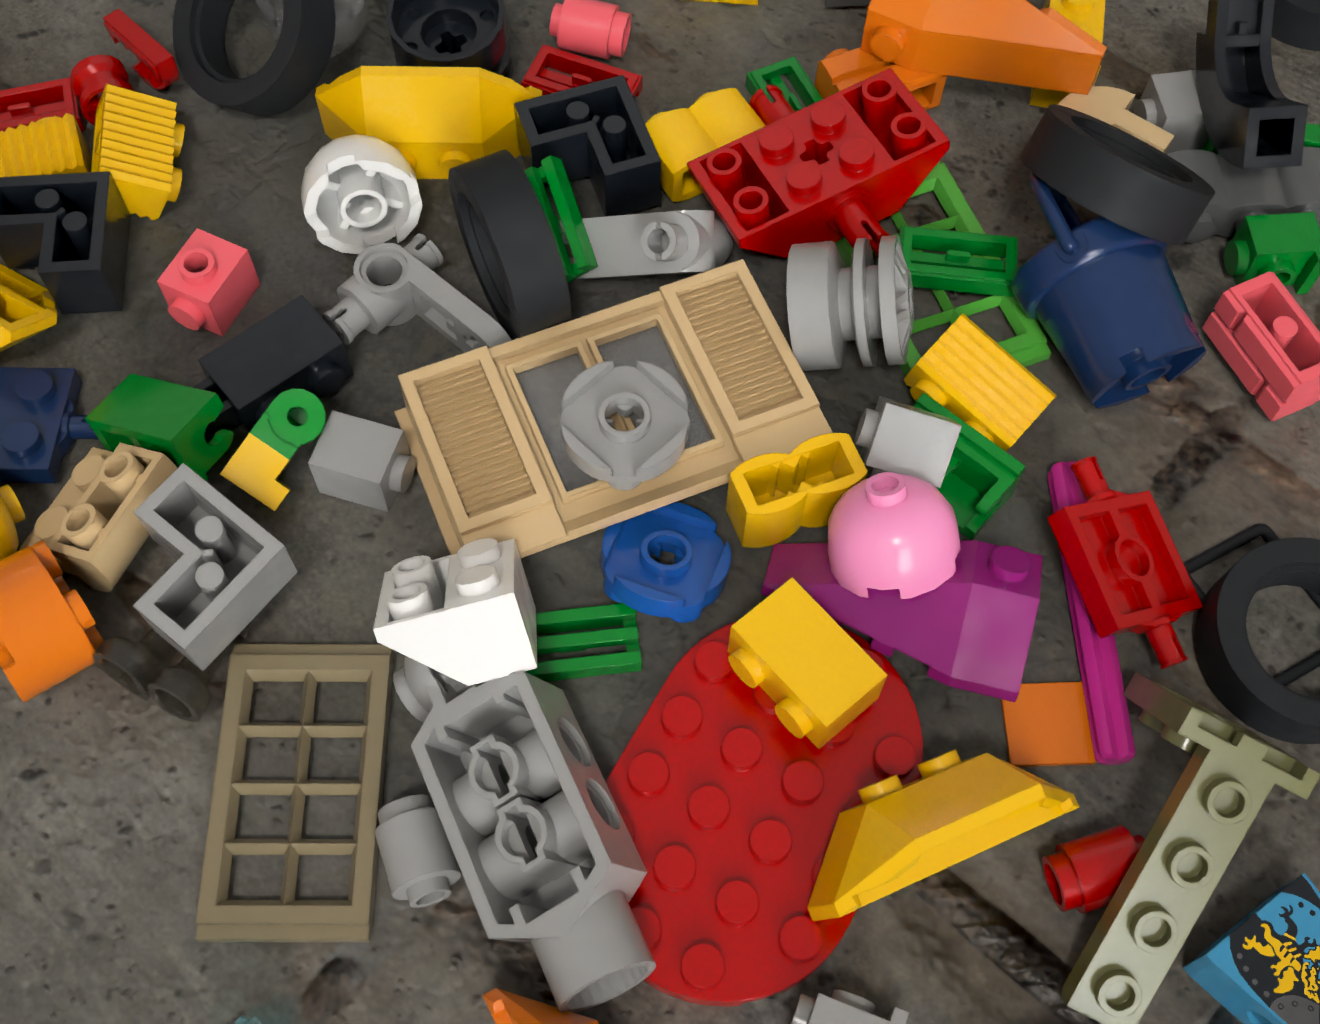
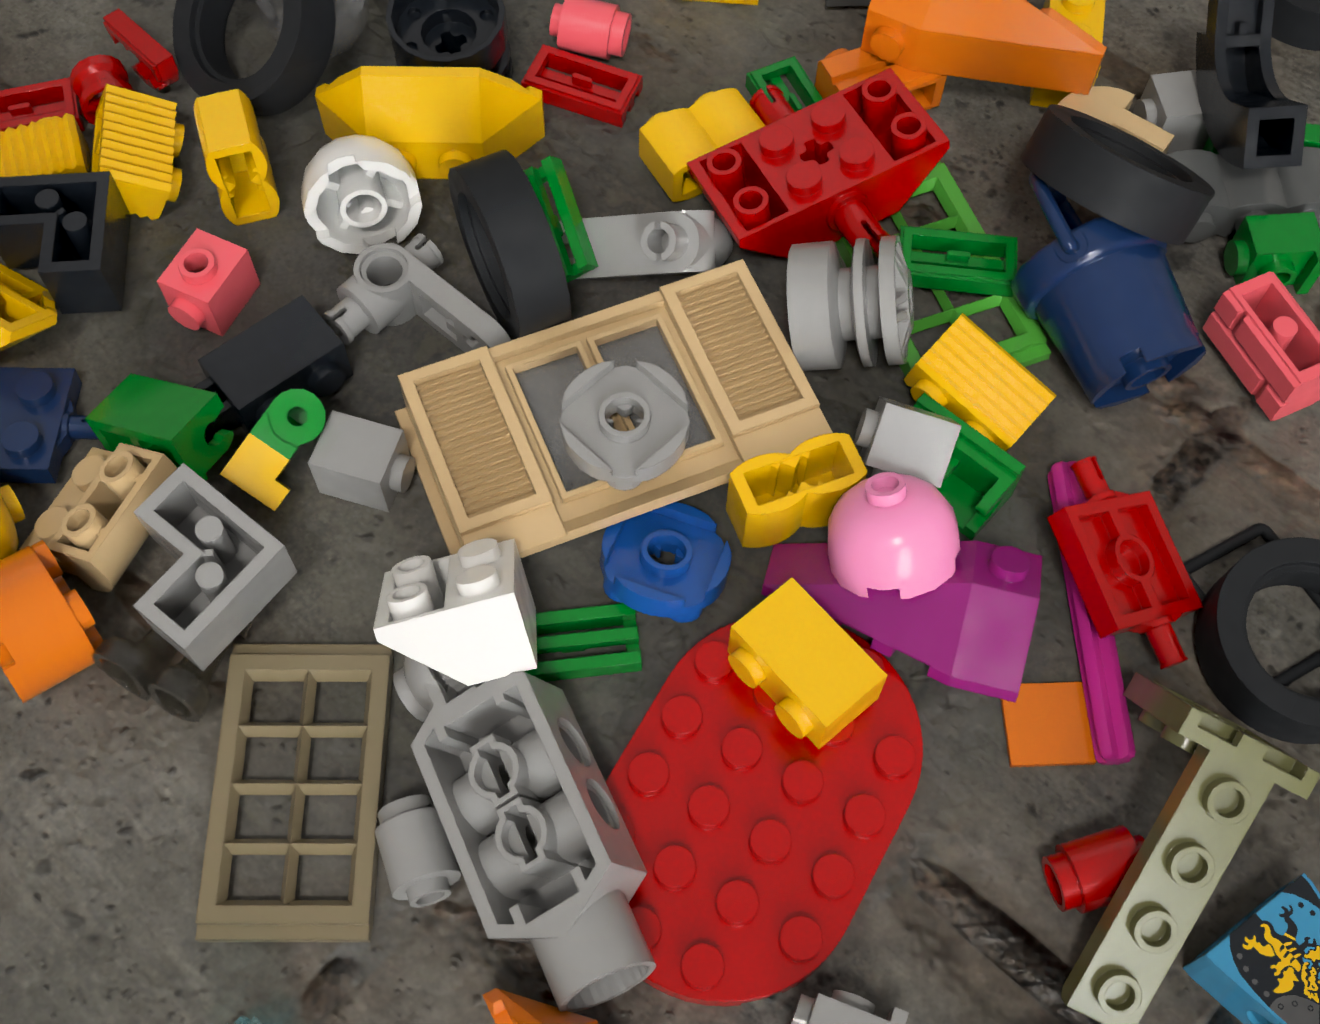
black brick [514,75,661,217] -> none
yellow wedge [807,749,1079,921] -> none
none -> yellow brick [194,89,280,226]

